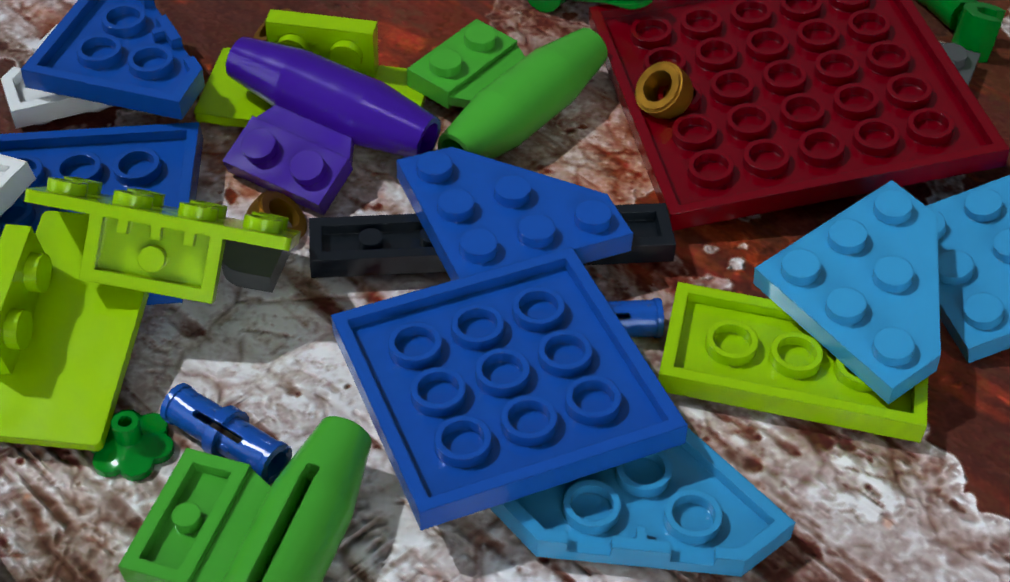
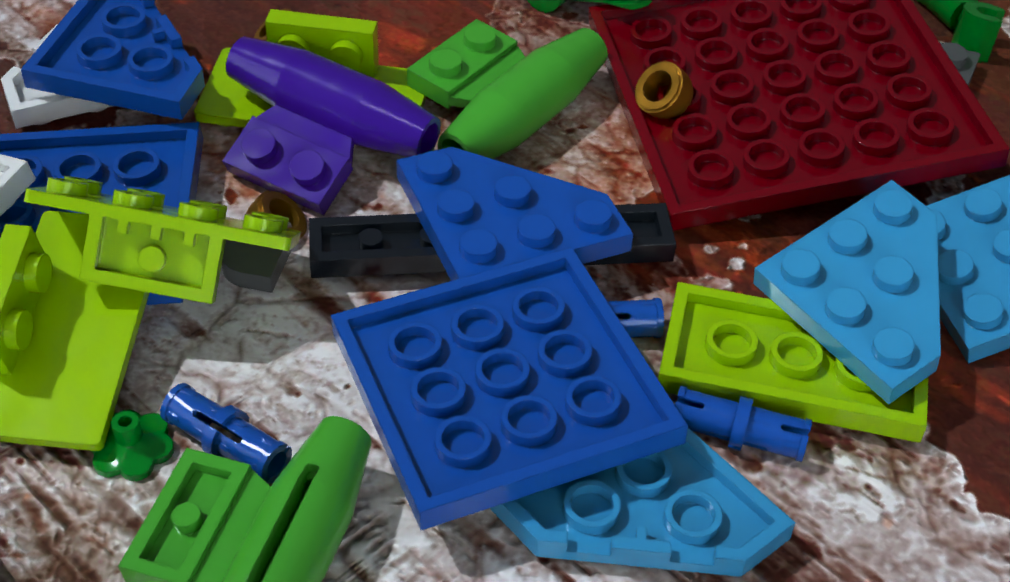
none -> blue pin [675,386,812,462]

